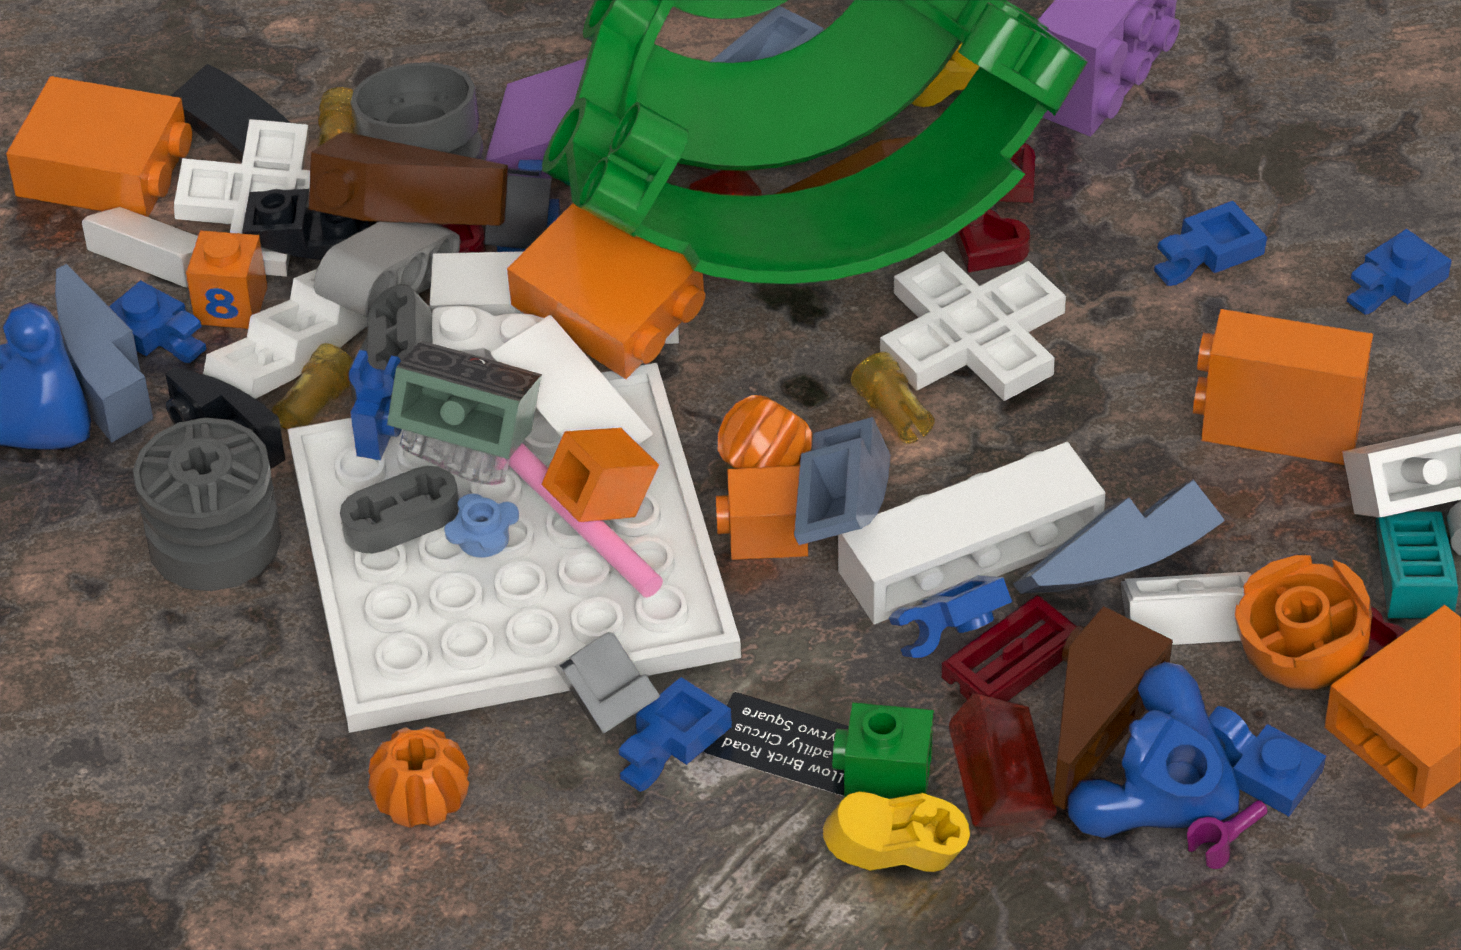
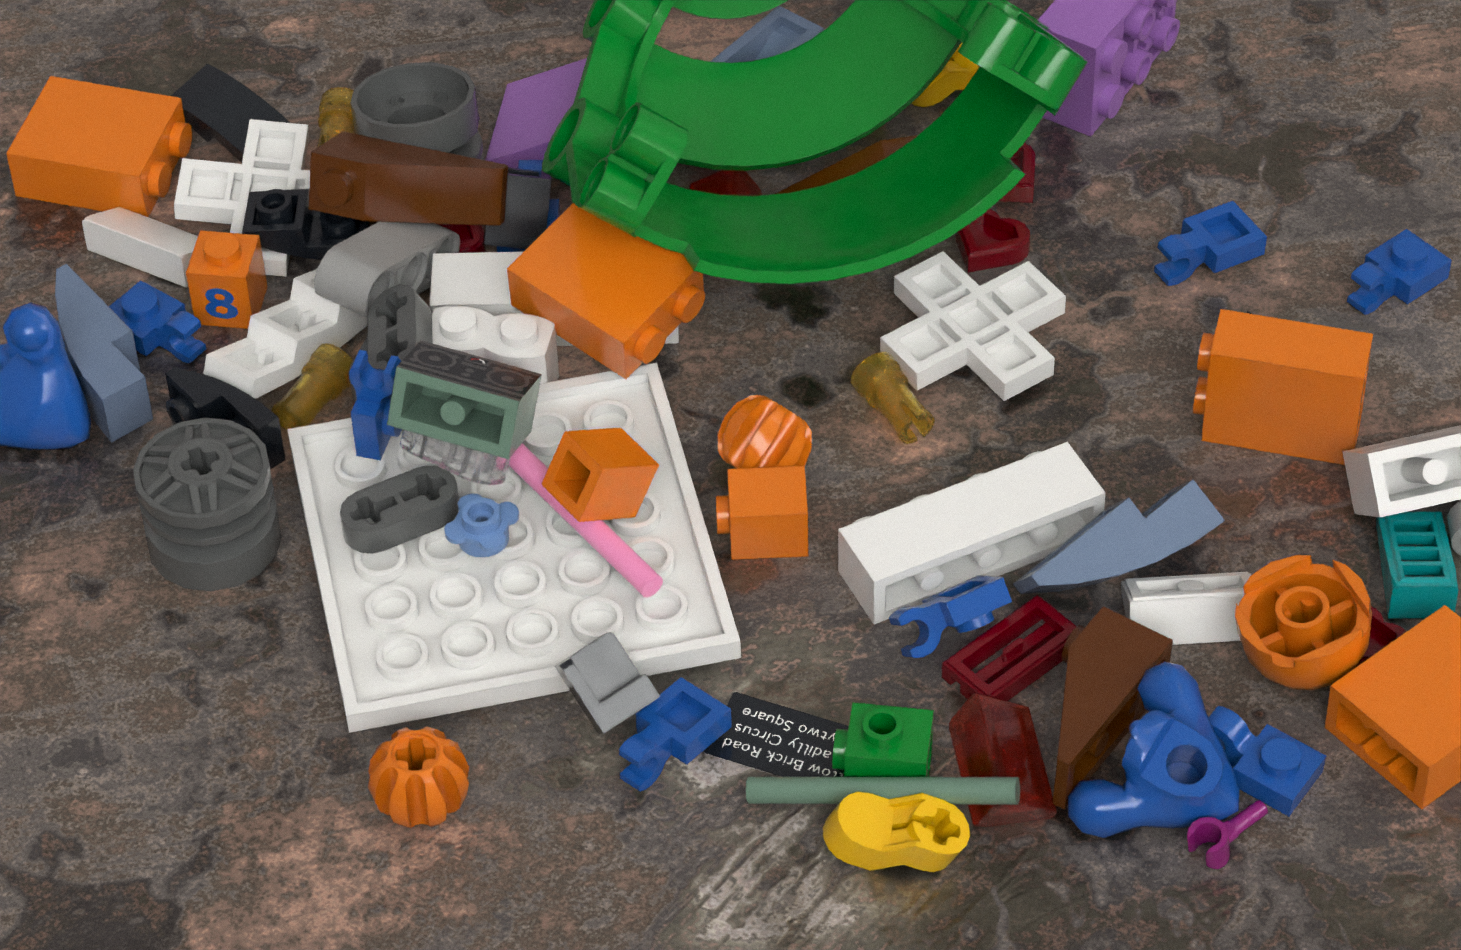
white sticker [491,315,653,444] -> none
sand blue slope [794,417,891,545] -> none
none -> sand green bar [746,777,1020,805]

